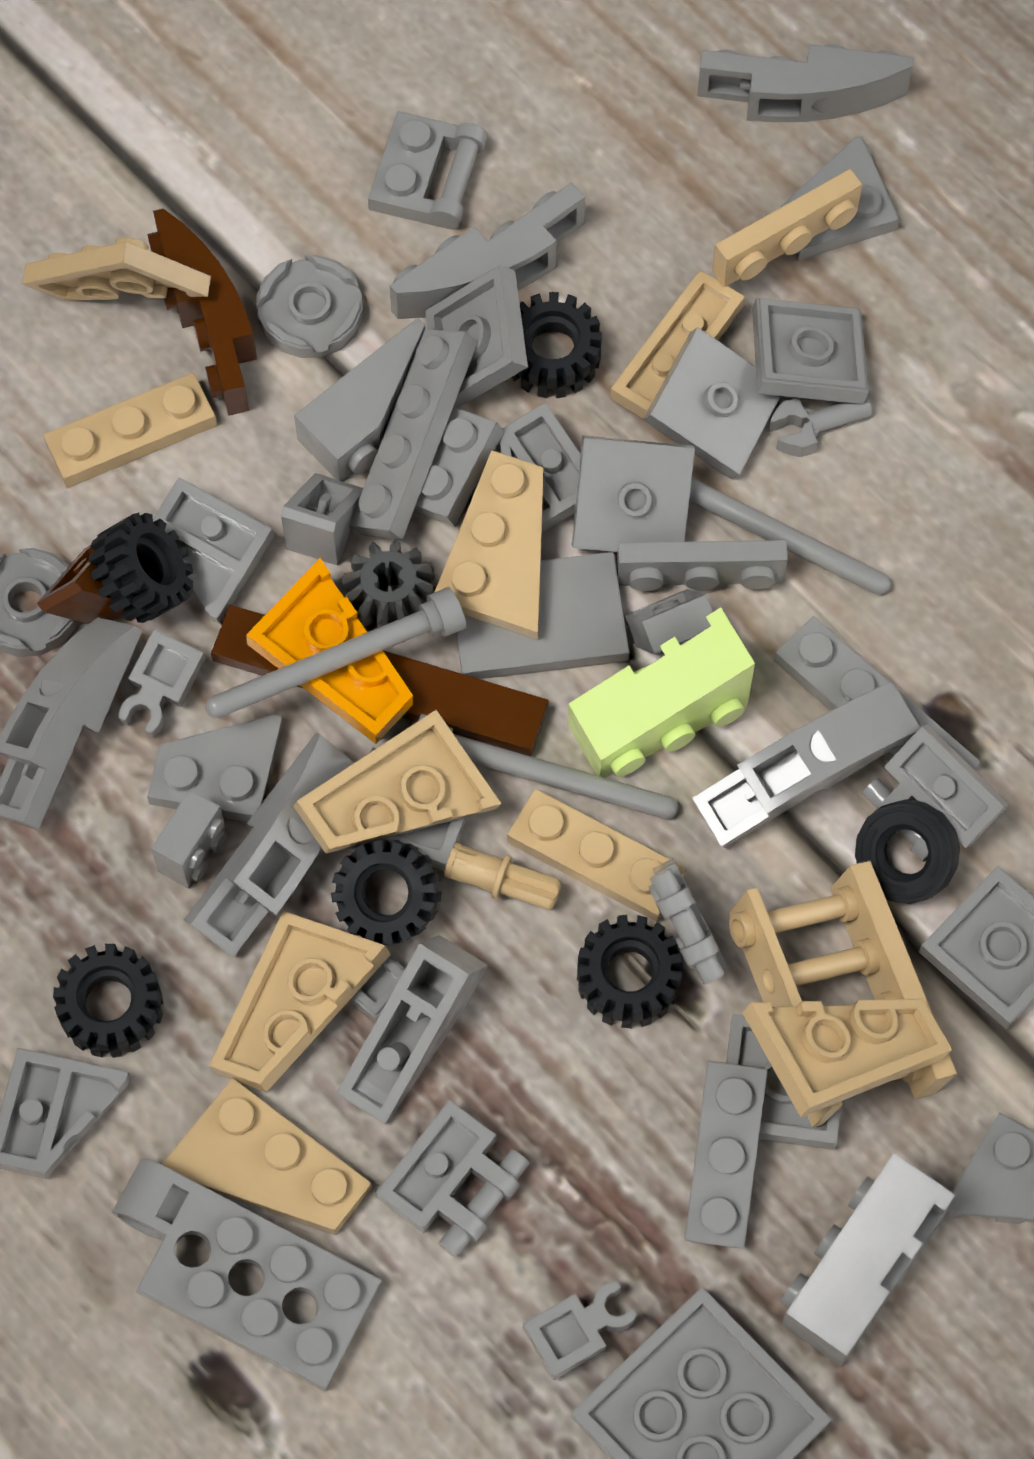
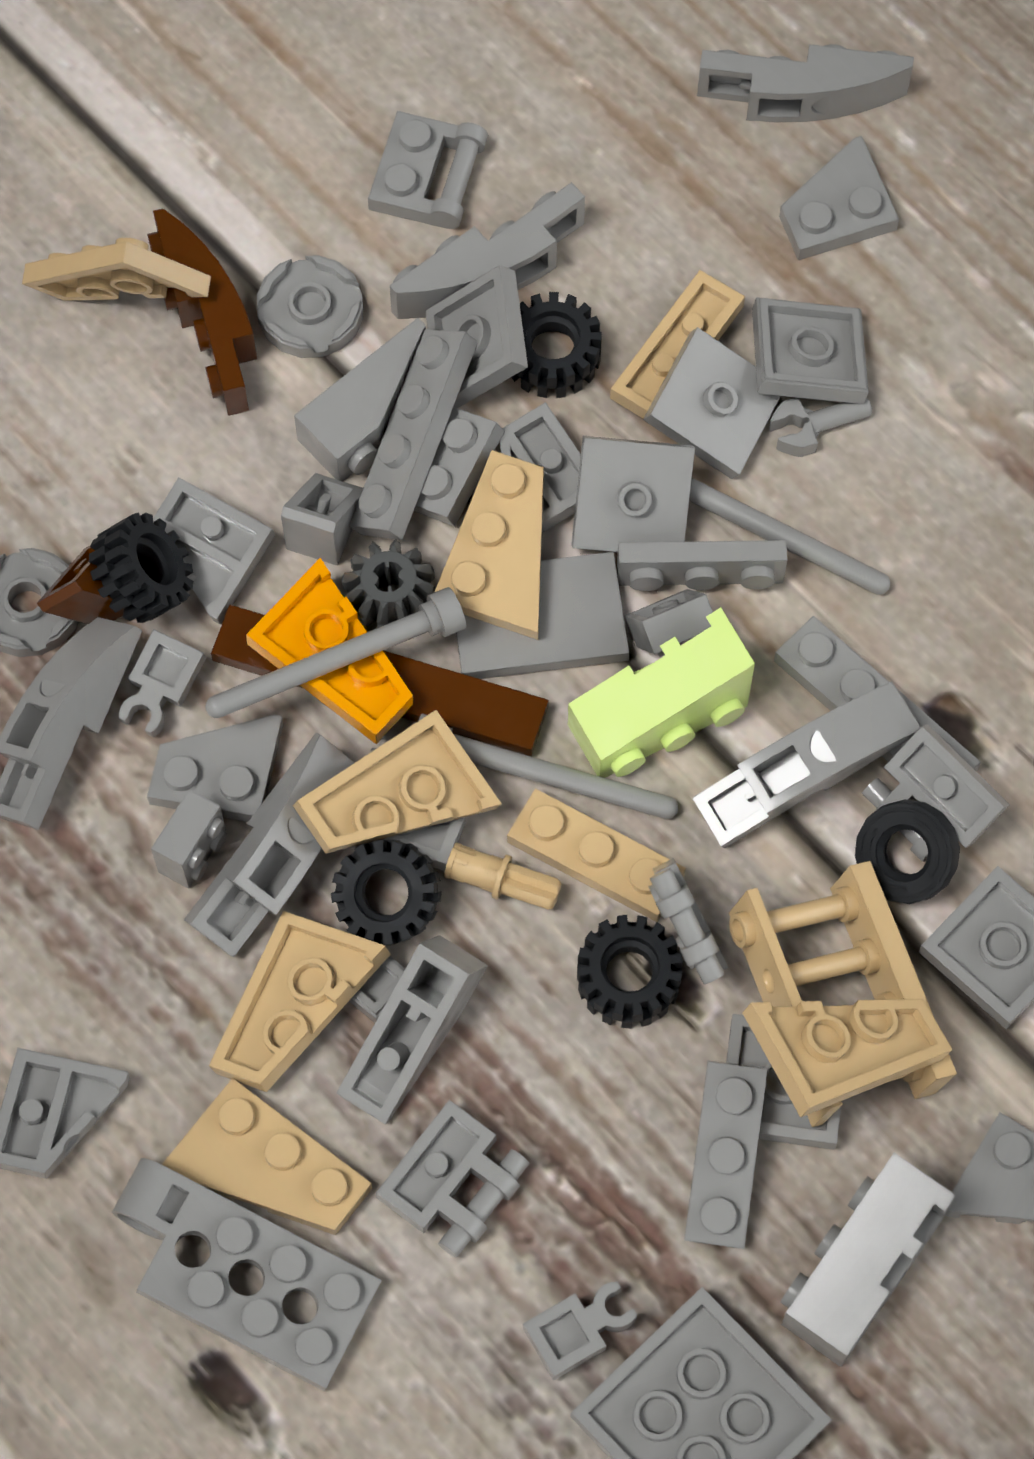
tan plate [43,372,217,488] -> none
black tyre [53,943,164,1058] -> none
tan plate [712,169,863,287] -> none

